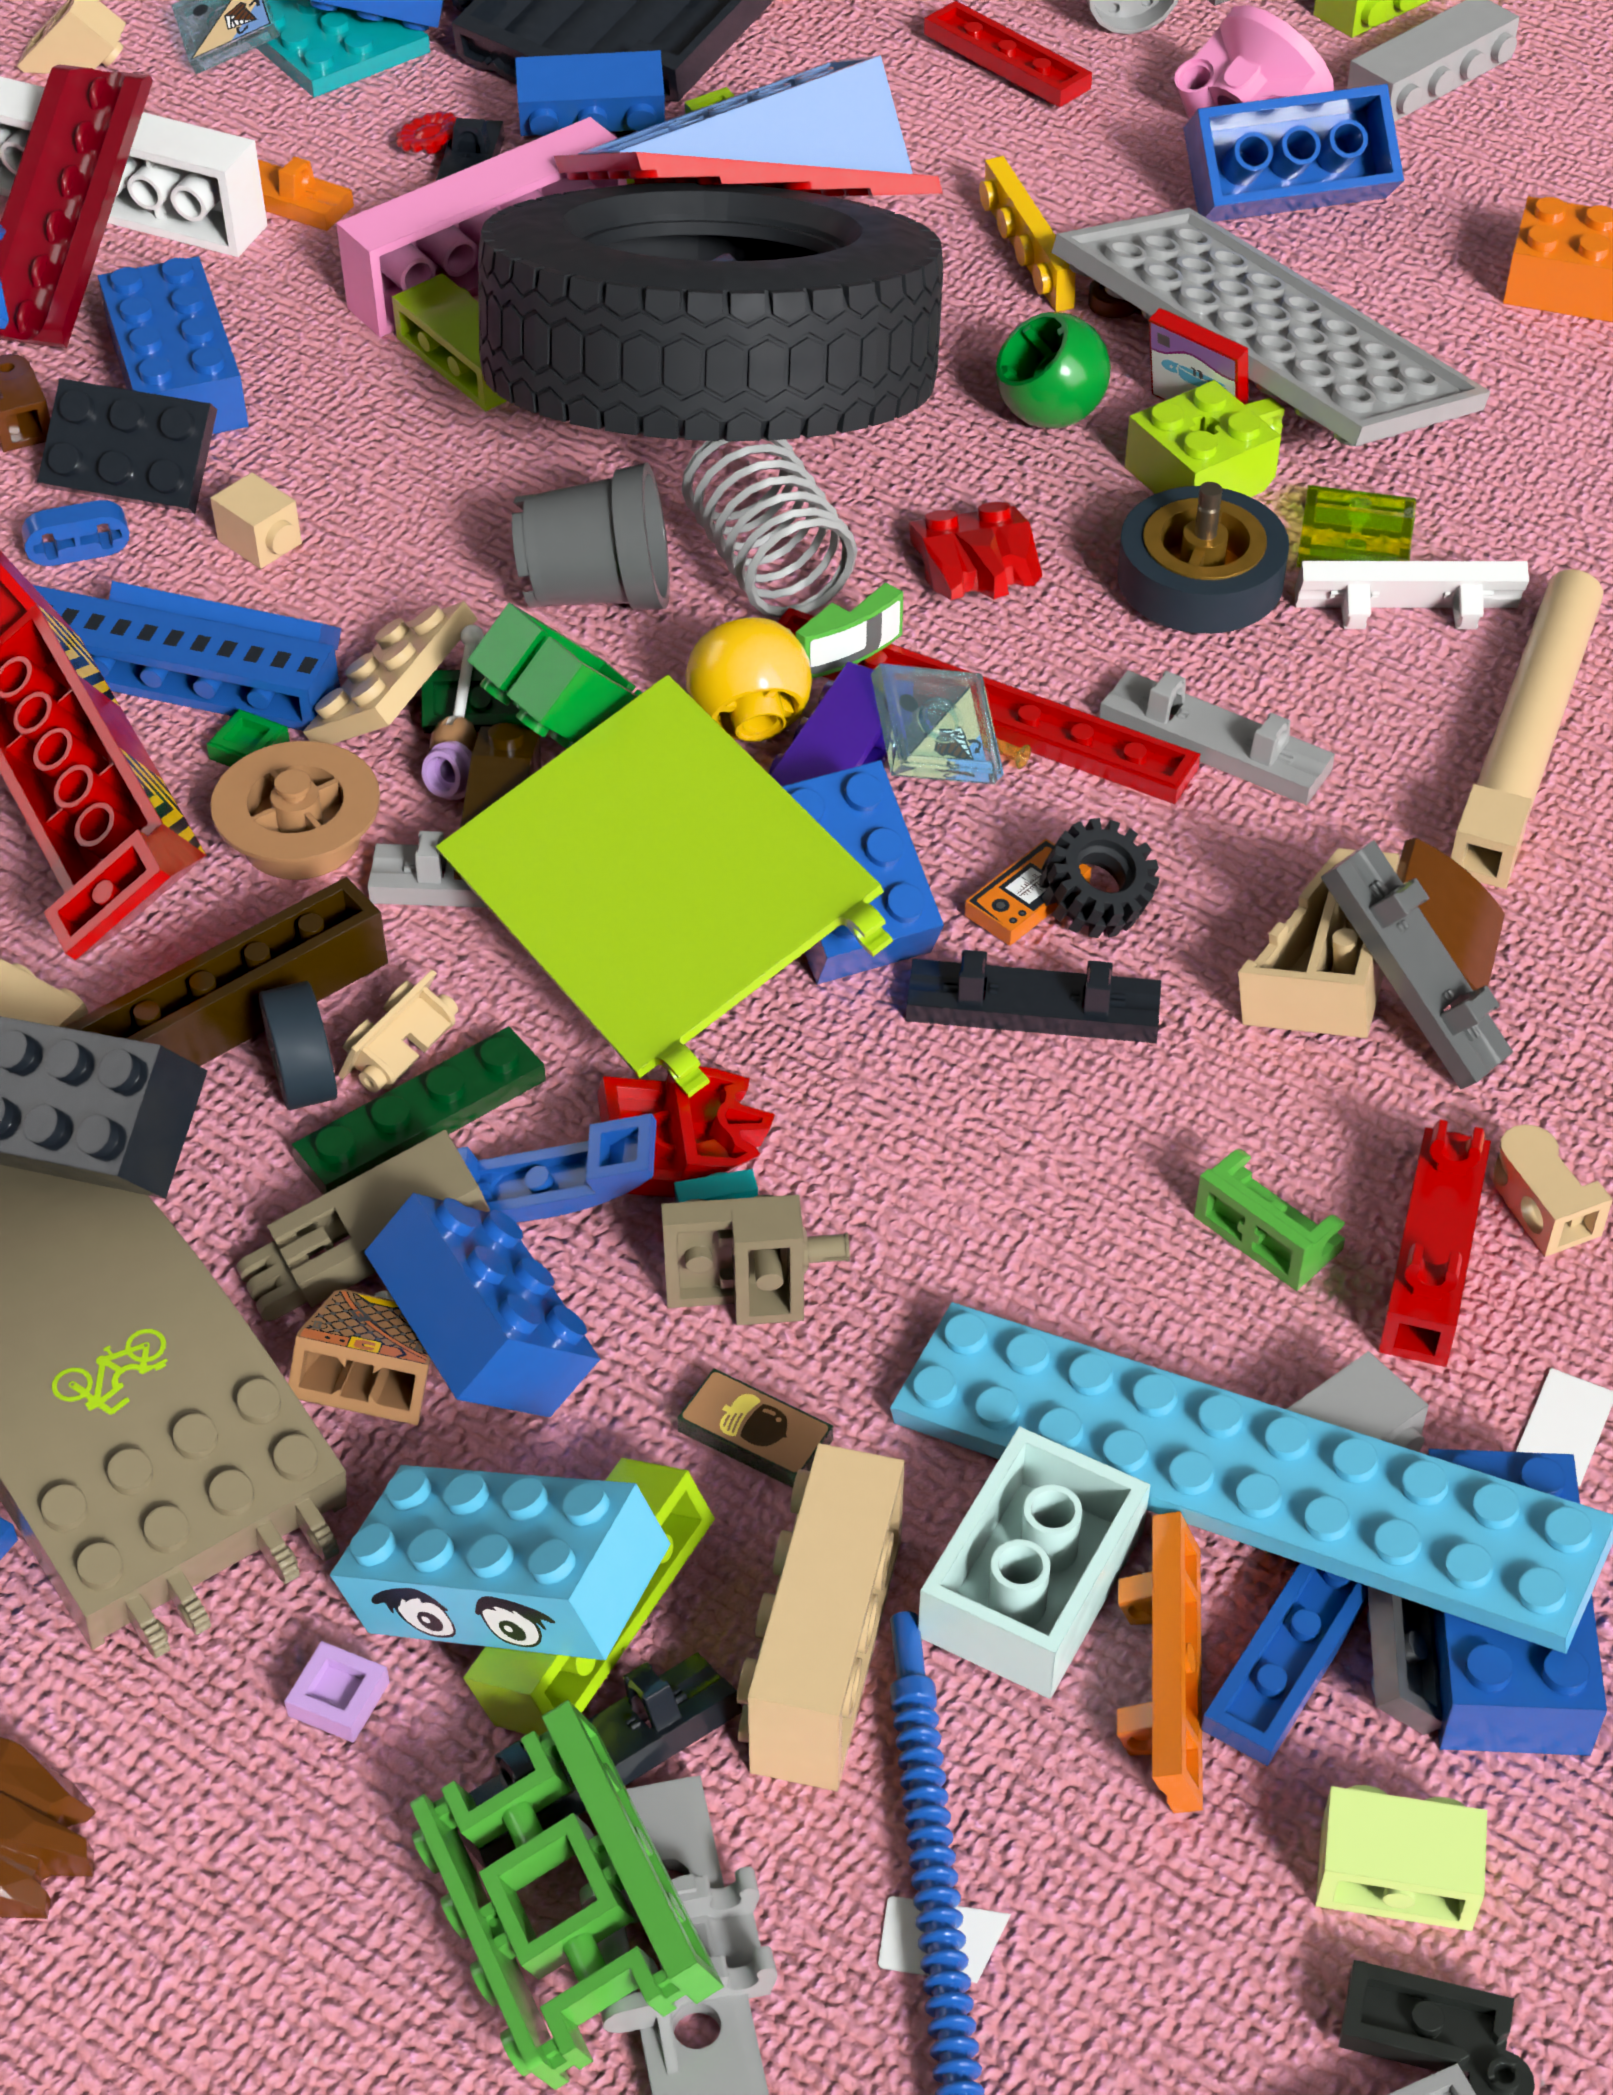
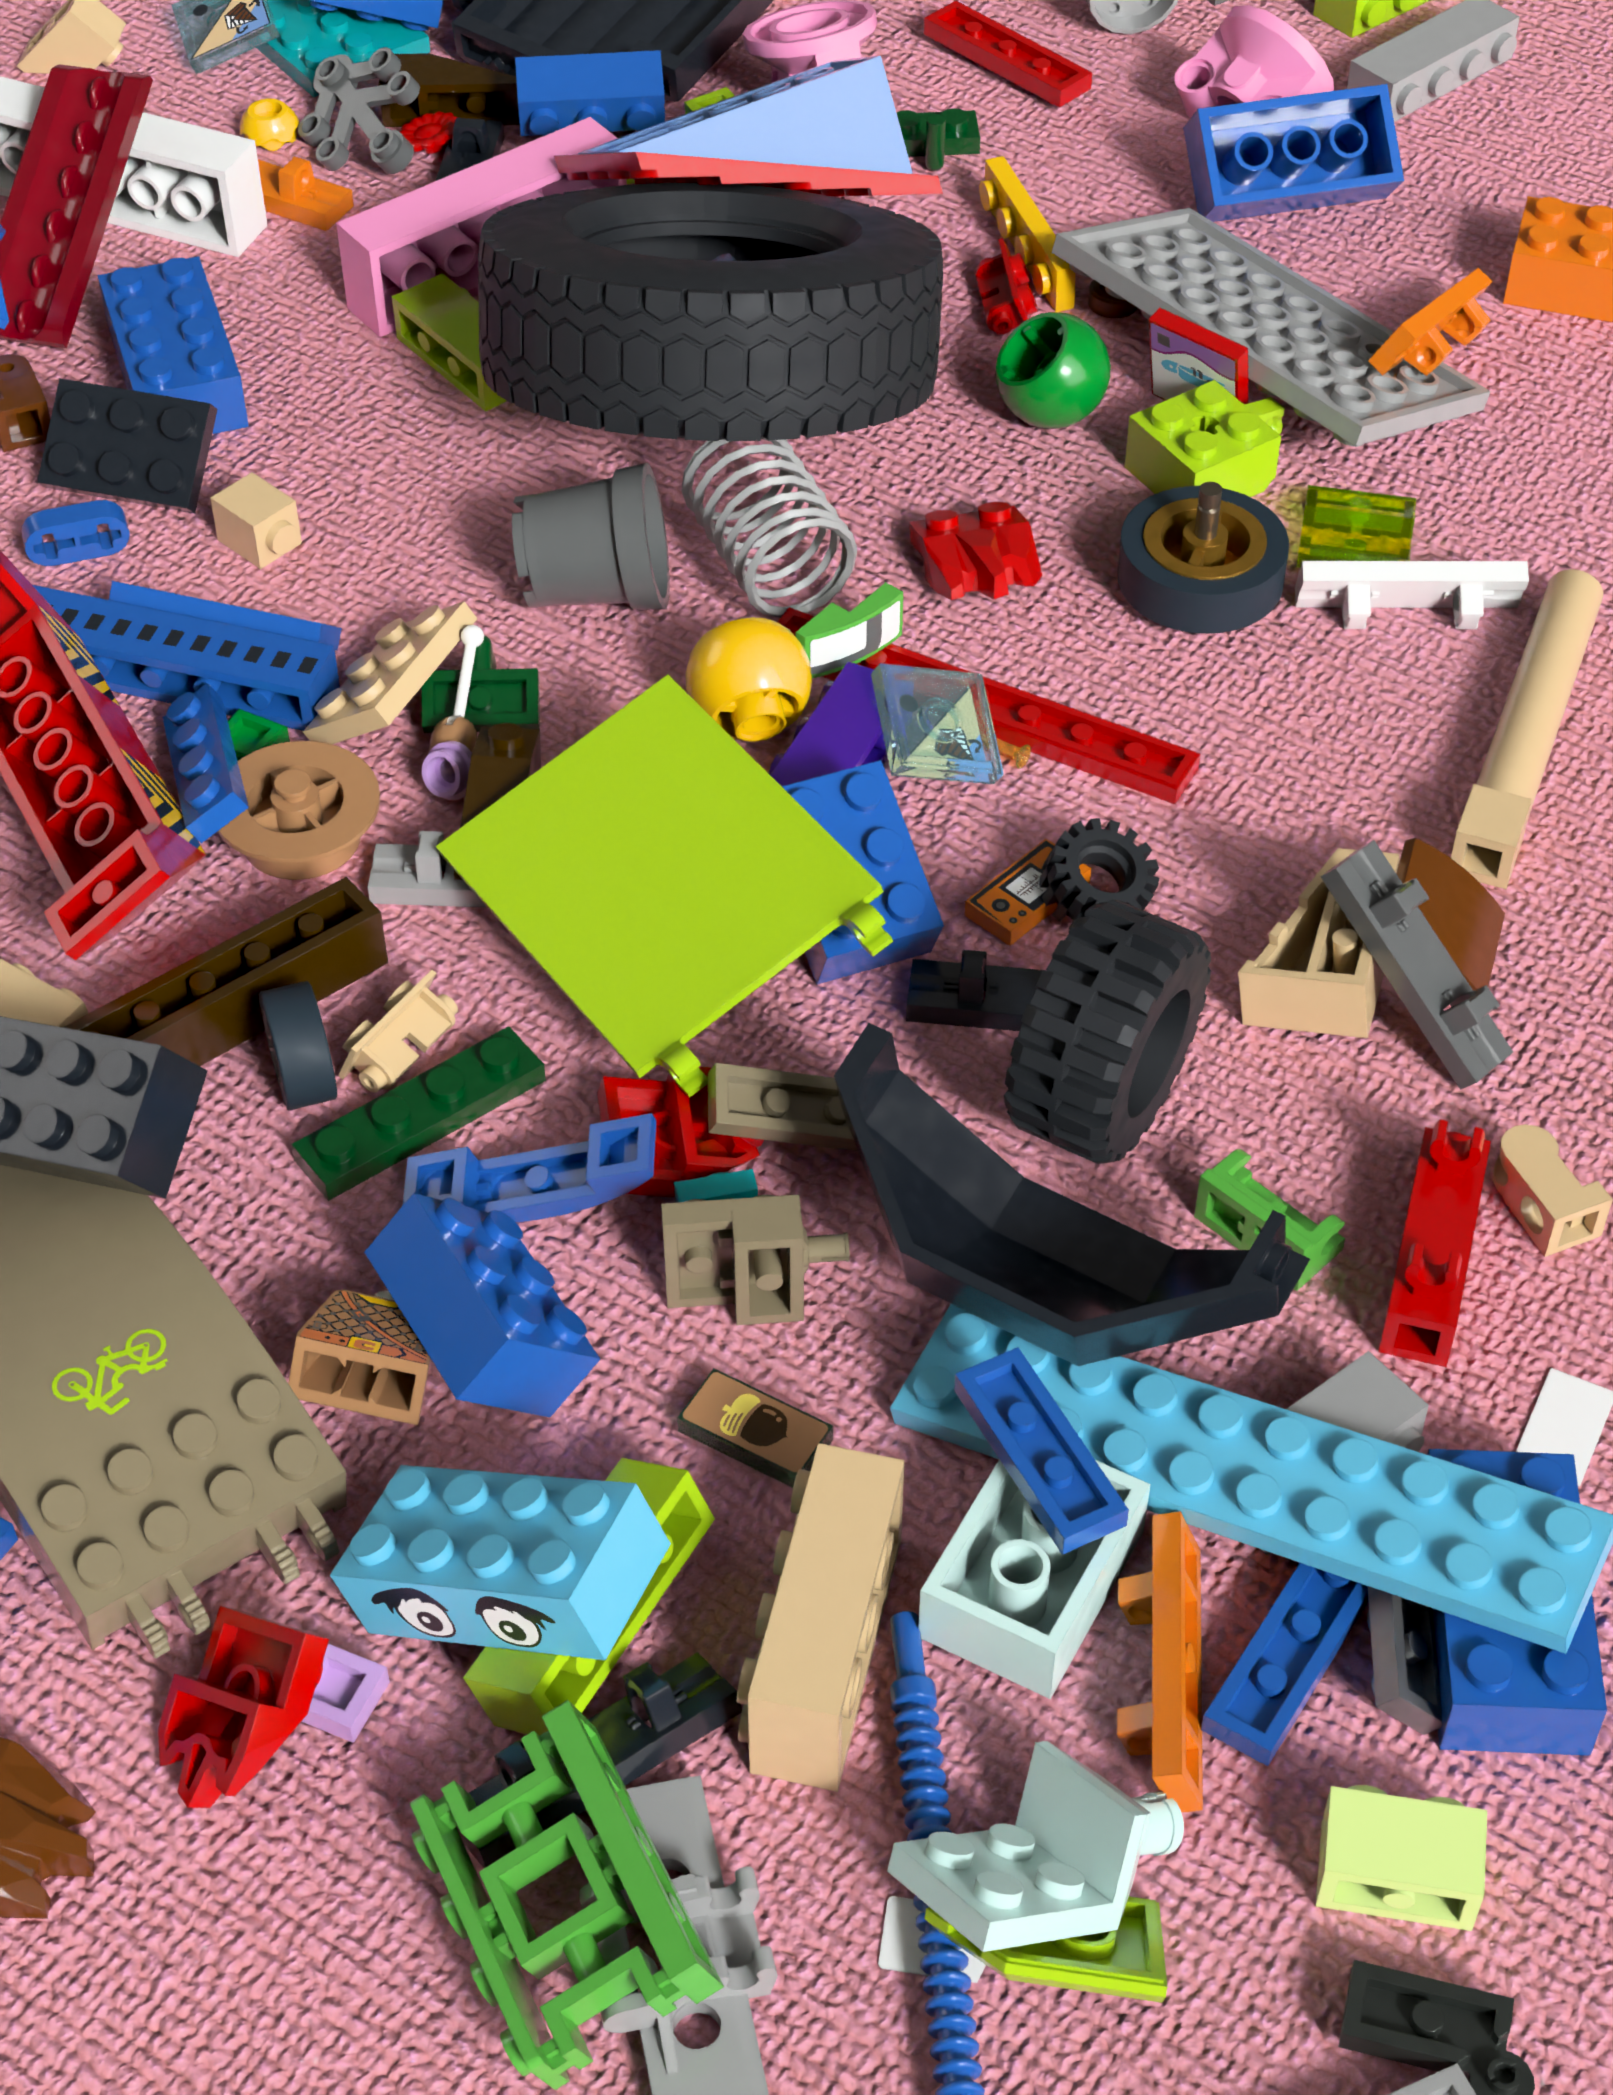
dark tan hinge [236,1130,490,1321] -> none
green piece [467,603,643,749] -> none
light grey hinge [1099,670,1335,805] -> none
none -> red plate [158,1606,329,1808]
none -> blue plate [162,683,249,844]
none -> yellow plate [240,98,300,151]
none -> dark grey plant [298,47,420,174]
none -> dark brown slope [378,53,520,127]
none -> dark tan plate [708,1063,858,1151]
none -> bright pink piece [742,0,877,82]
none -> black panel [834,1023,1310,1366]
none -> light aqua plate [887,1741,1184,1952]
none -> dark green plate [897,108,980,171]
none -> lime tile [924,1896,1168,2003]
none -> blue plate [954,1347,1129,1555]
none -> red hinge [975,237,1038,335]
none -> black tyre [1004,900,1211,1164]
none -> orange hinge [1368,268,1493,376]

